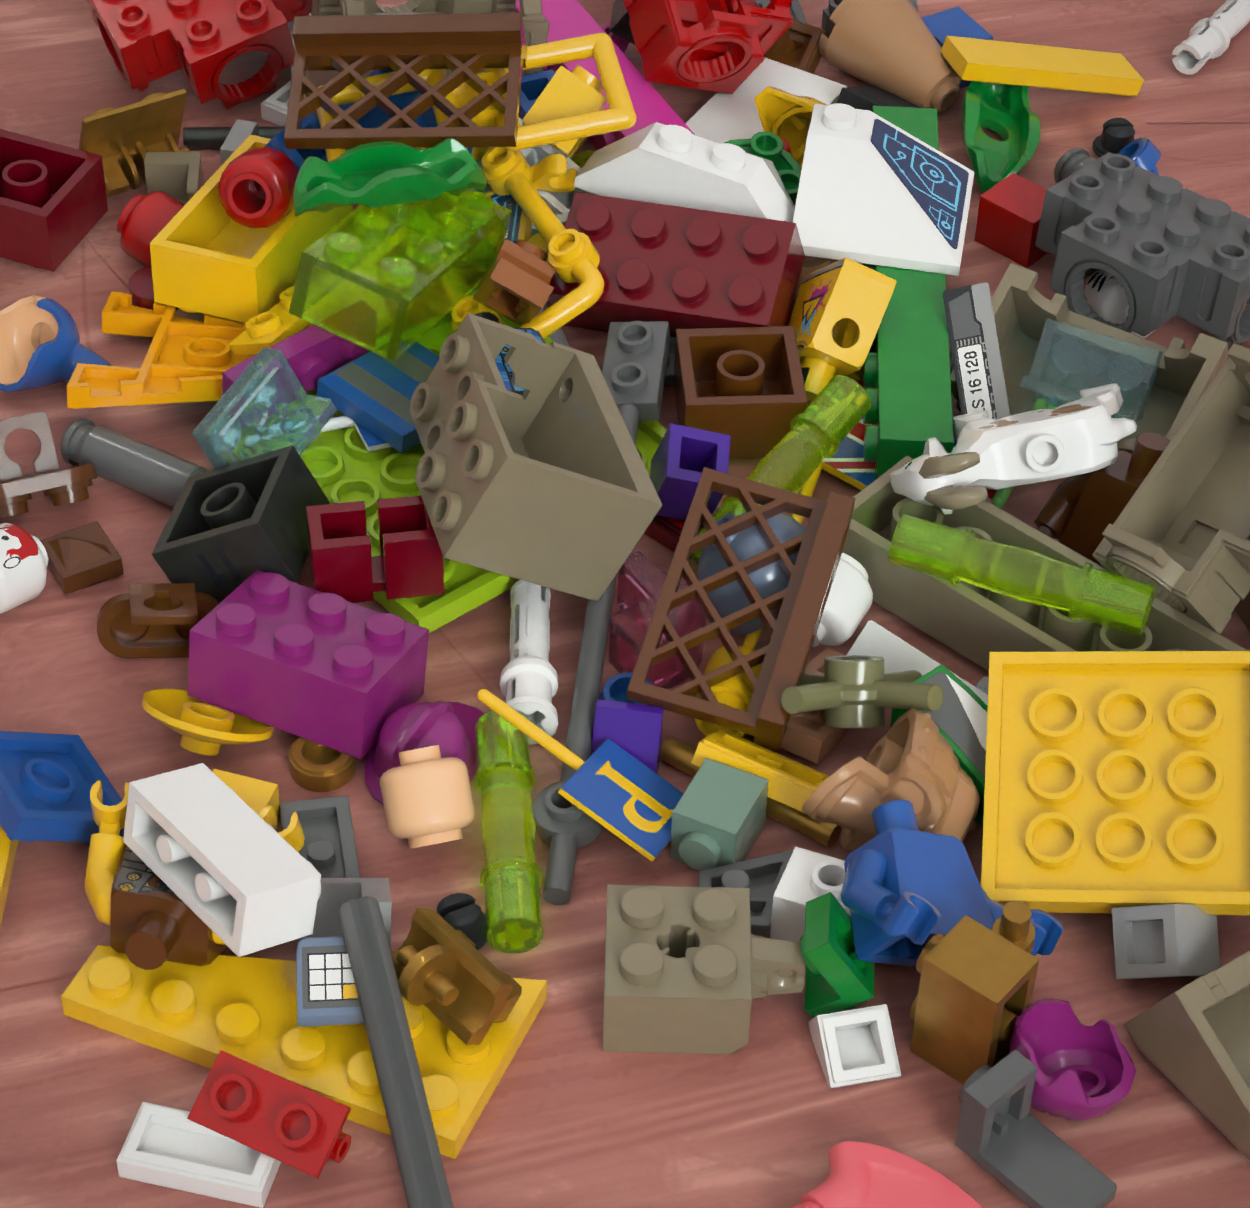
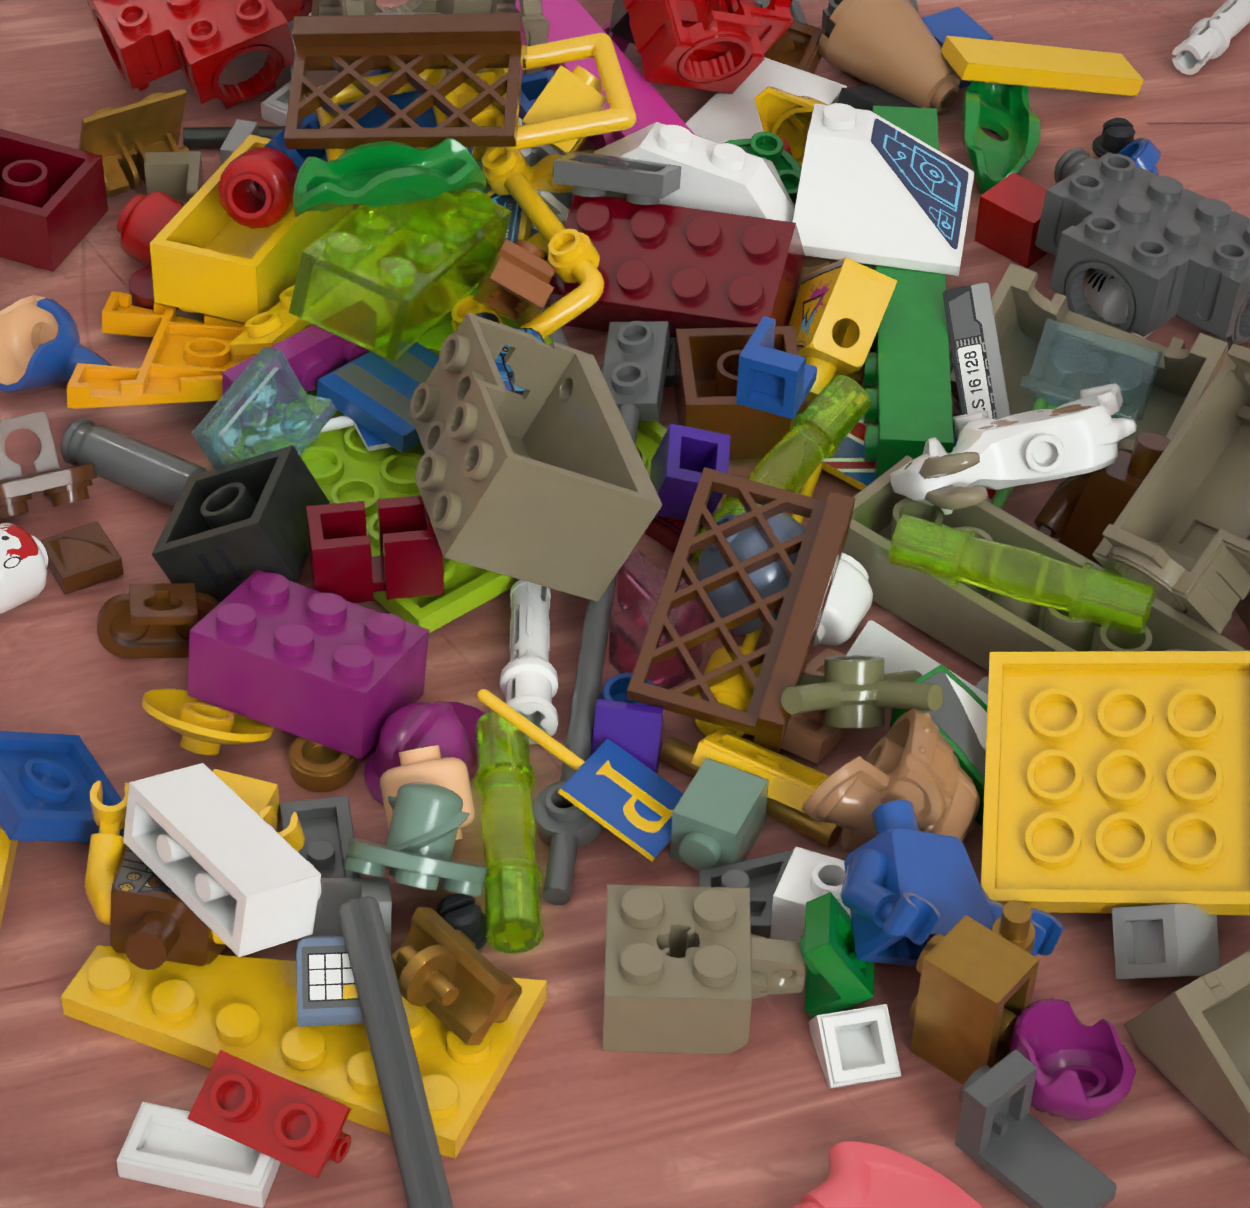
none -> sand green plate [343,782,488,897]
none -> dark grey plate [553,151,681,205]
none -> blue panel [736,316,817,419]

